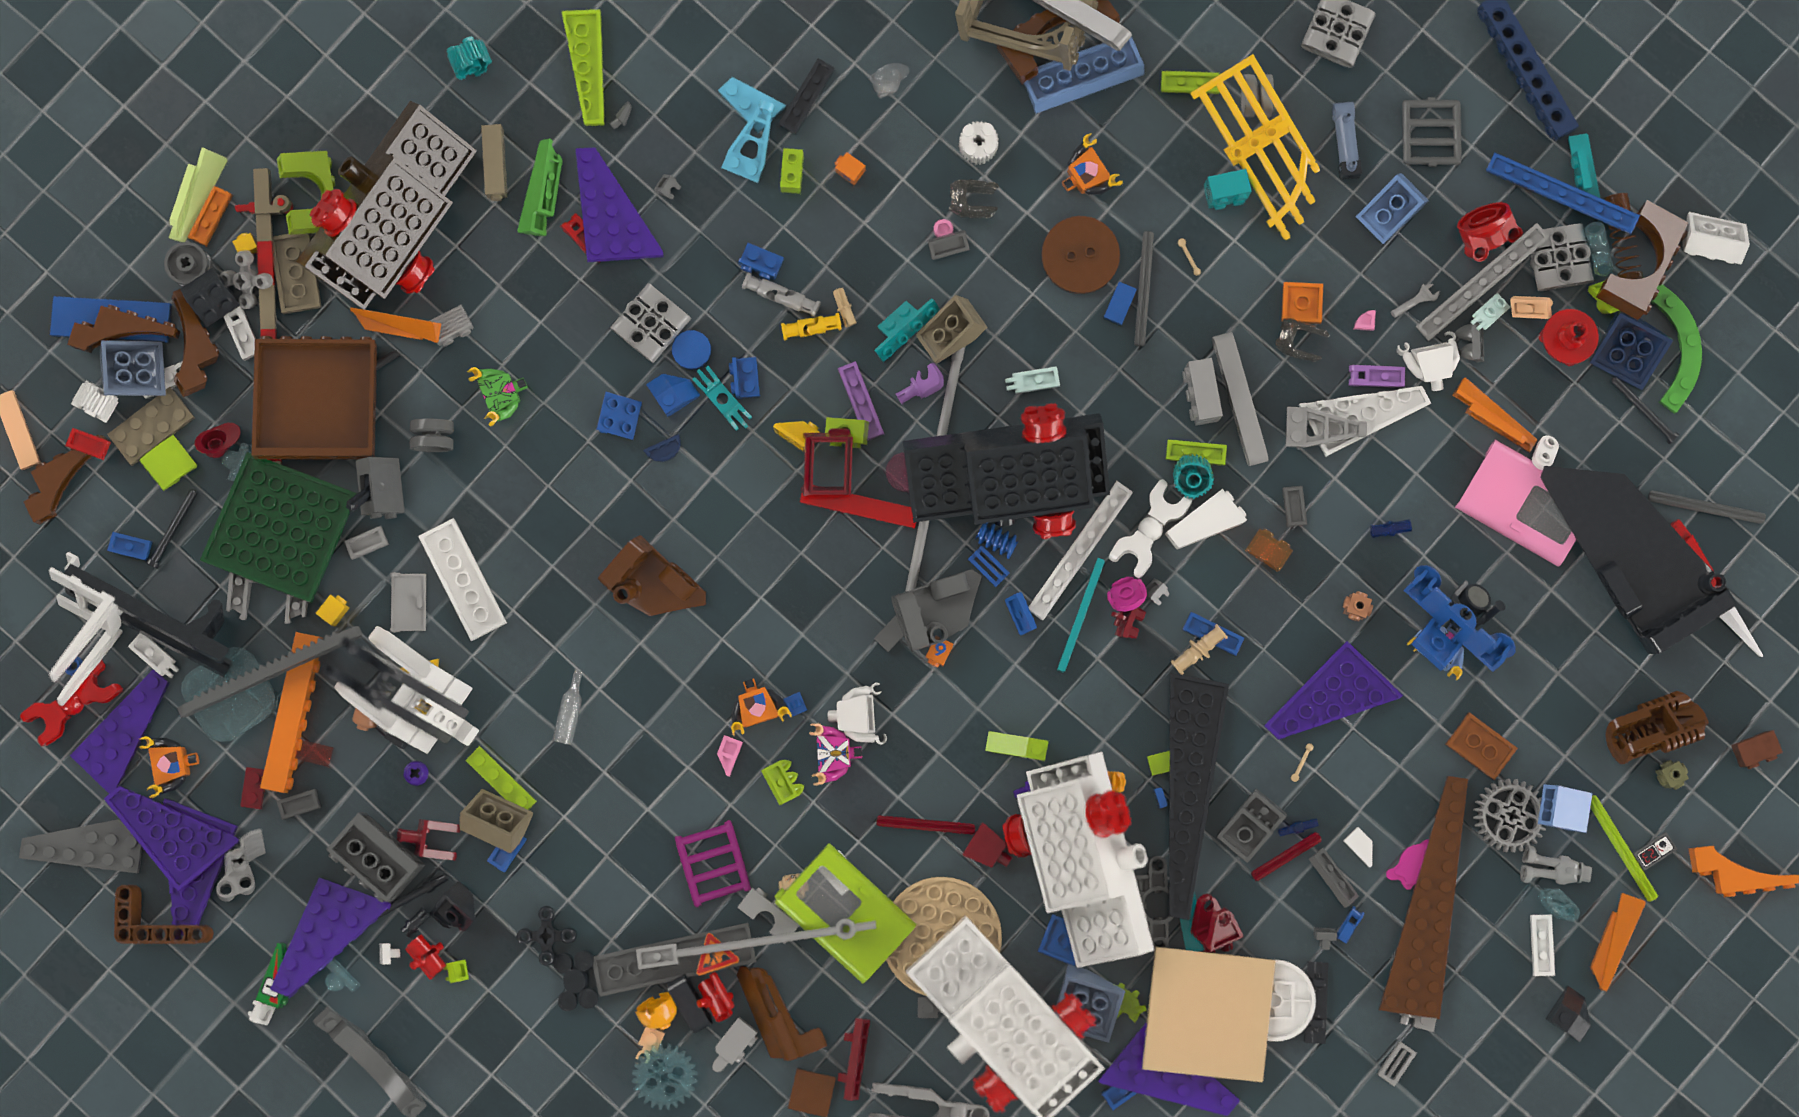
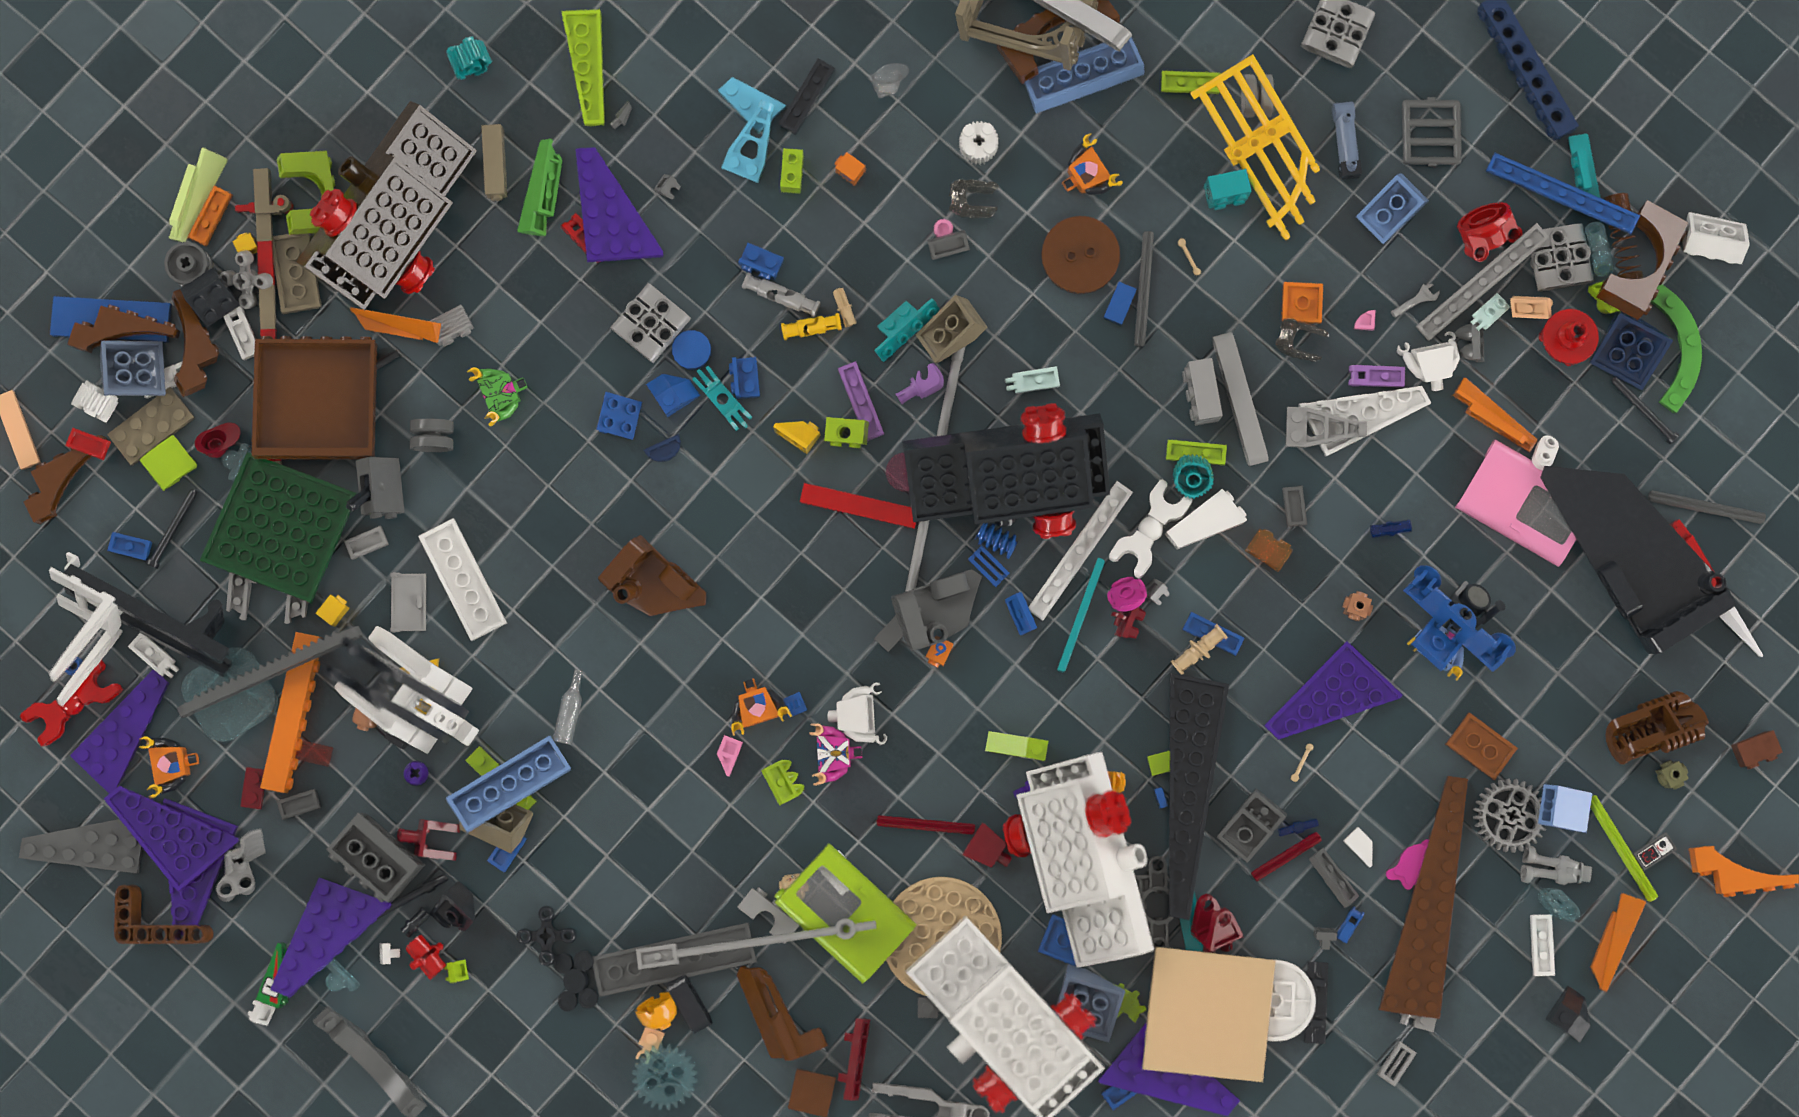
magenta bar [674,820,751,907] -> none
piece [696,933,739,976] -> none
red pin [697,972,735,1022] -> none
light grey hinge [712,1016,758,1073] -> none
dark red piece [801,428,853,496] -> none
none -> medium blue arch [446,736,571,833]

